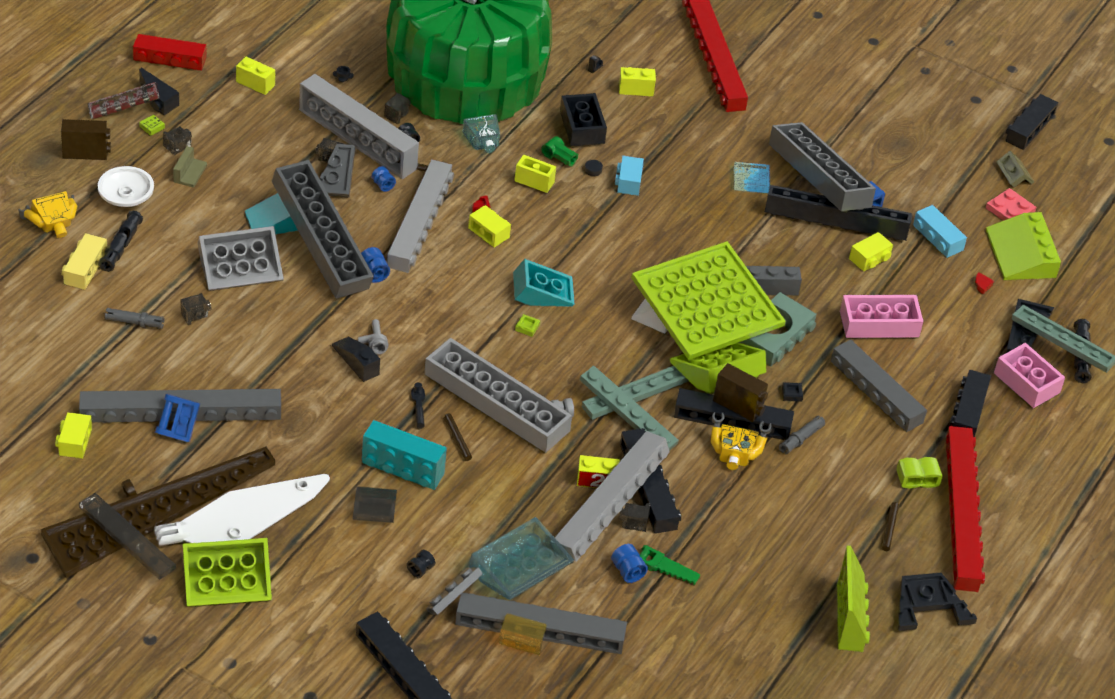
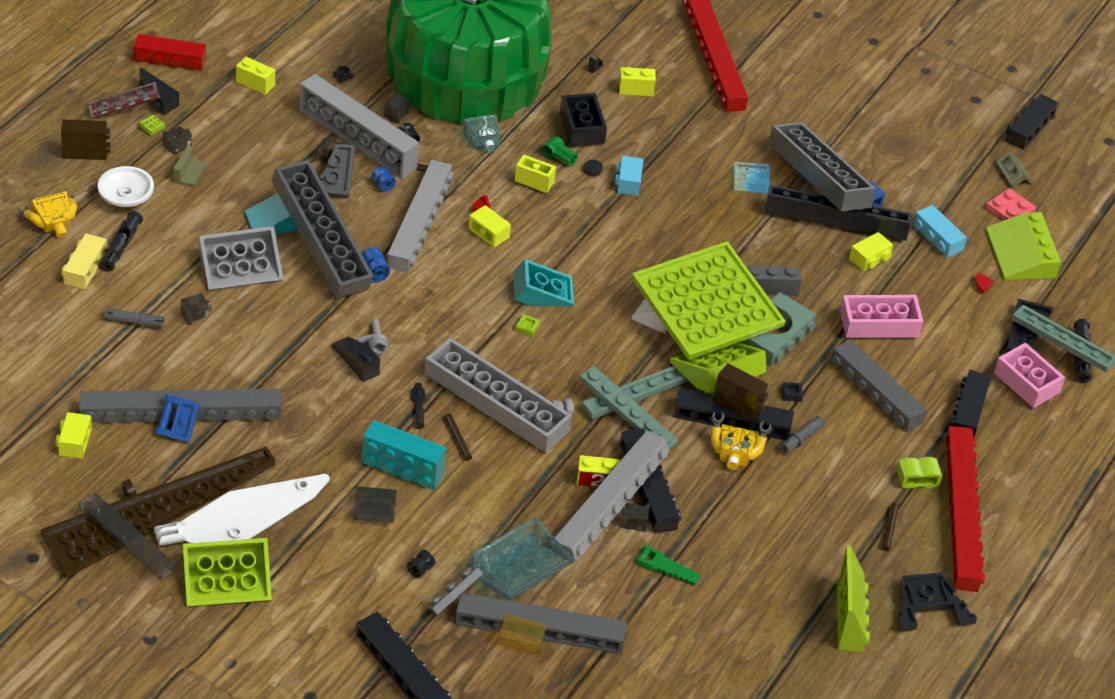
blue wheel [611,544,648,583] -> none

